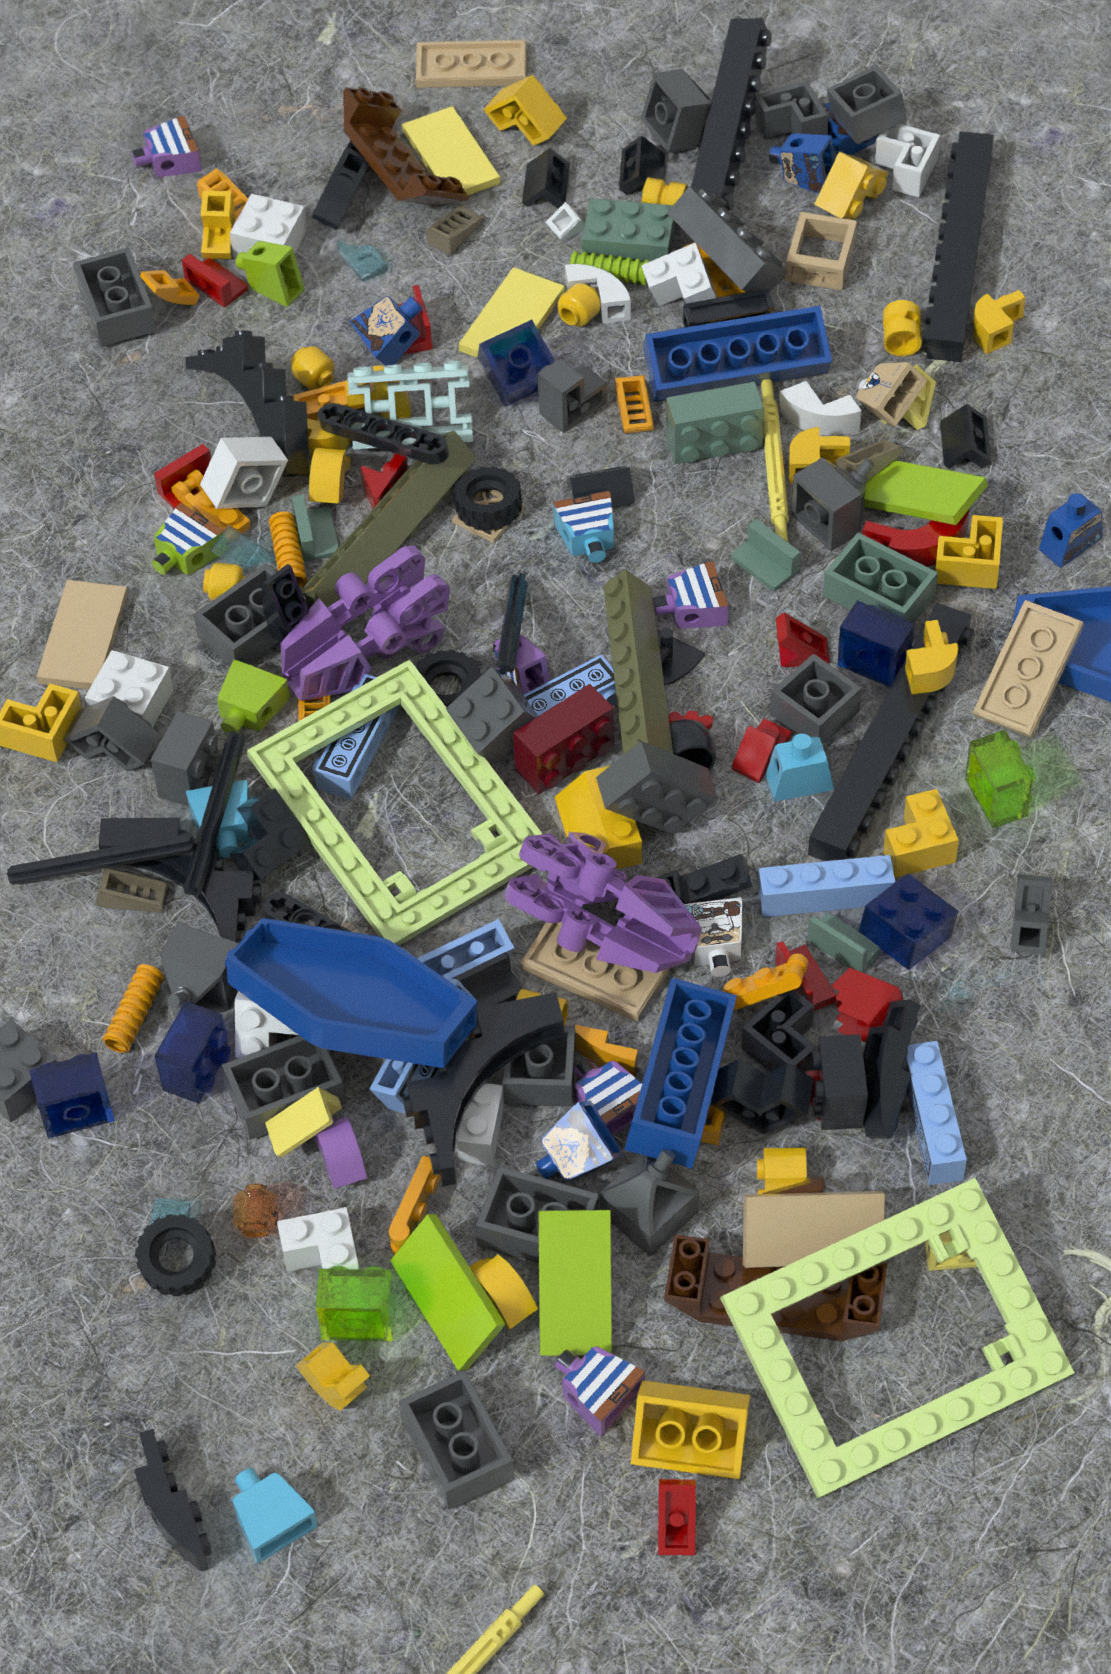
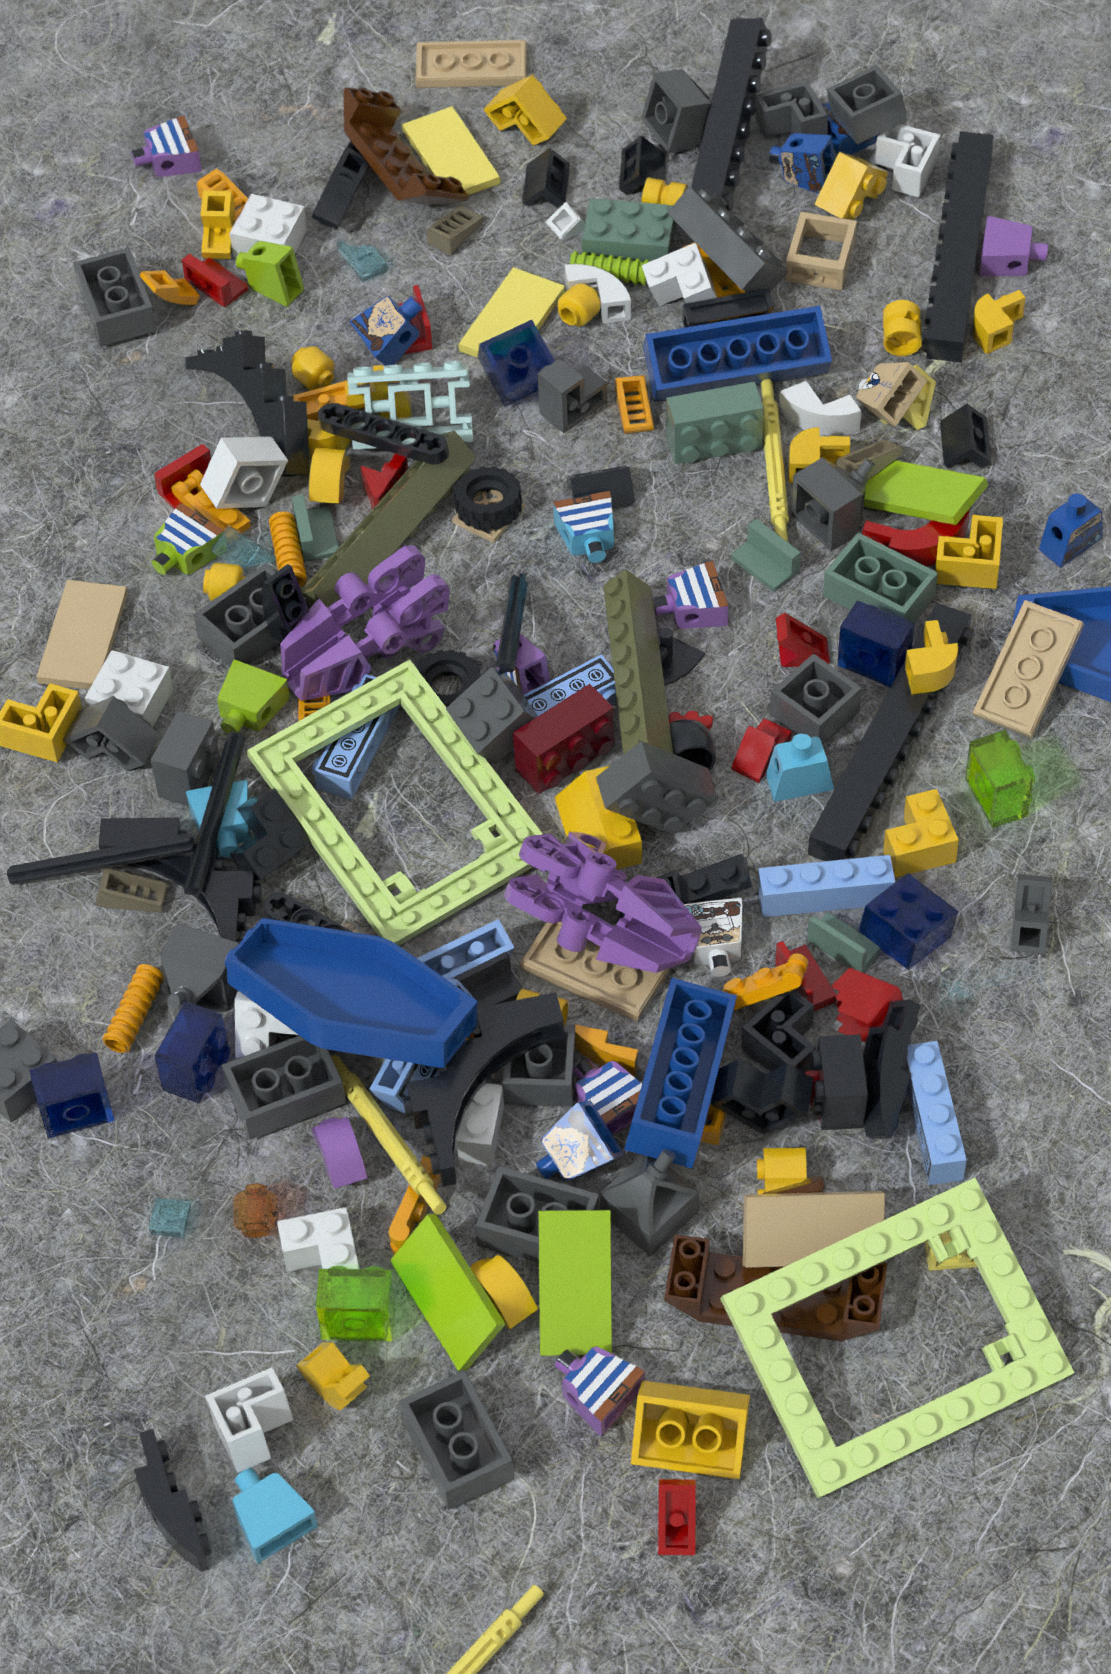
black tyre [135,1214,217,1297] -> none
light yellow panel [265,1087,342,1157] -> none
none -> white brick [205,1367,293,1473]
none -> light yellow axle [331,1055,447,1215]
none -> medium lavender torso [980,216,1048,276]

